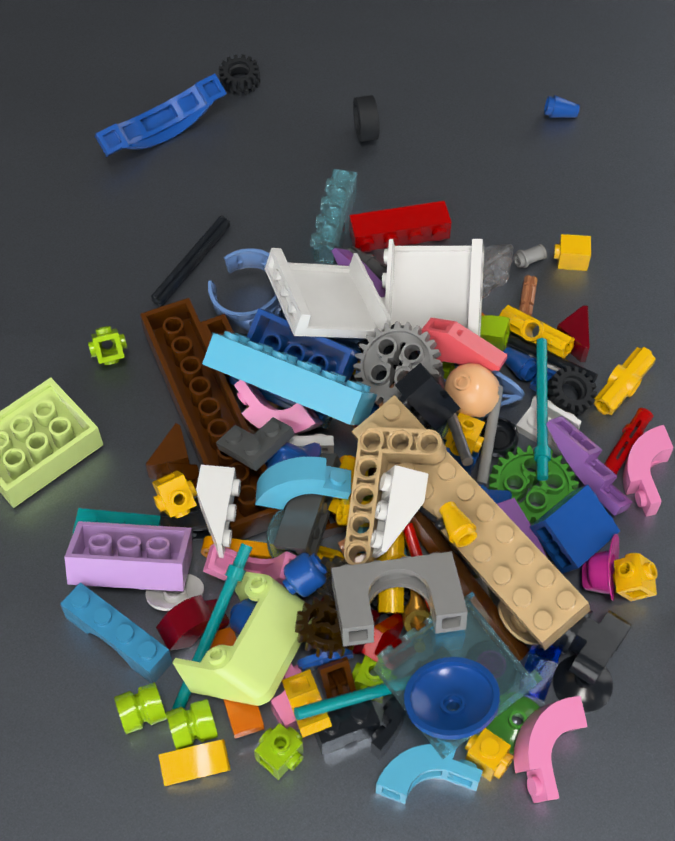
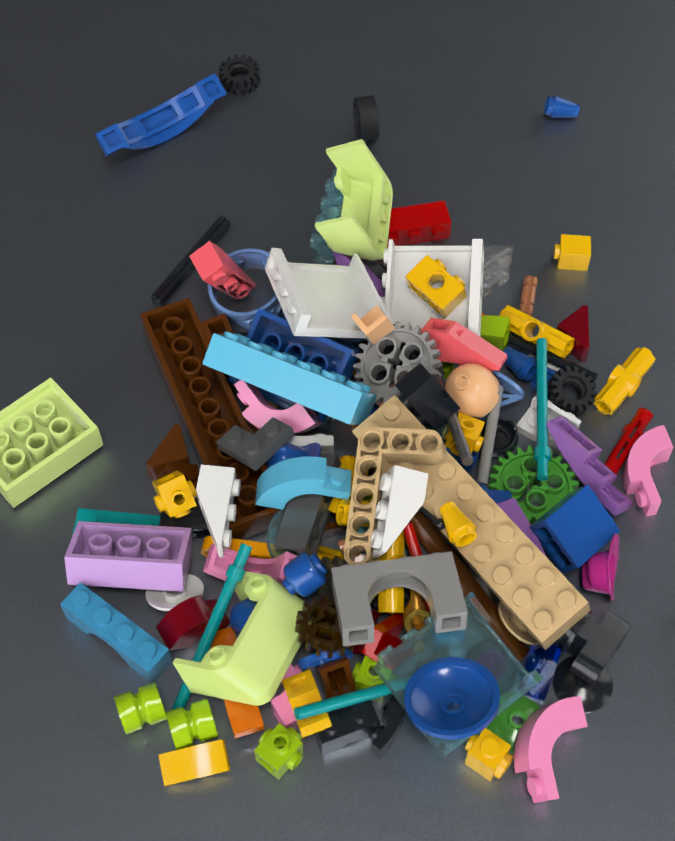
lime brick [88,326,128,365] -> none
medium azure arch [376,744,483,804] -> none
light grey pin [513,244,547,269] -> none
yellow brick [613,553,658,601] -> none
none -> coral slope [189,241,257,300]
none -> yellowish green windscreen [315,139,393,261]
none -> light nougat panel [351,306,395,345]
none -> yellow brick [405,255,467,319]

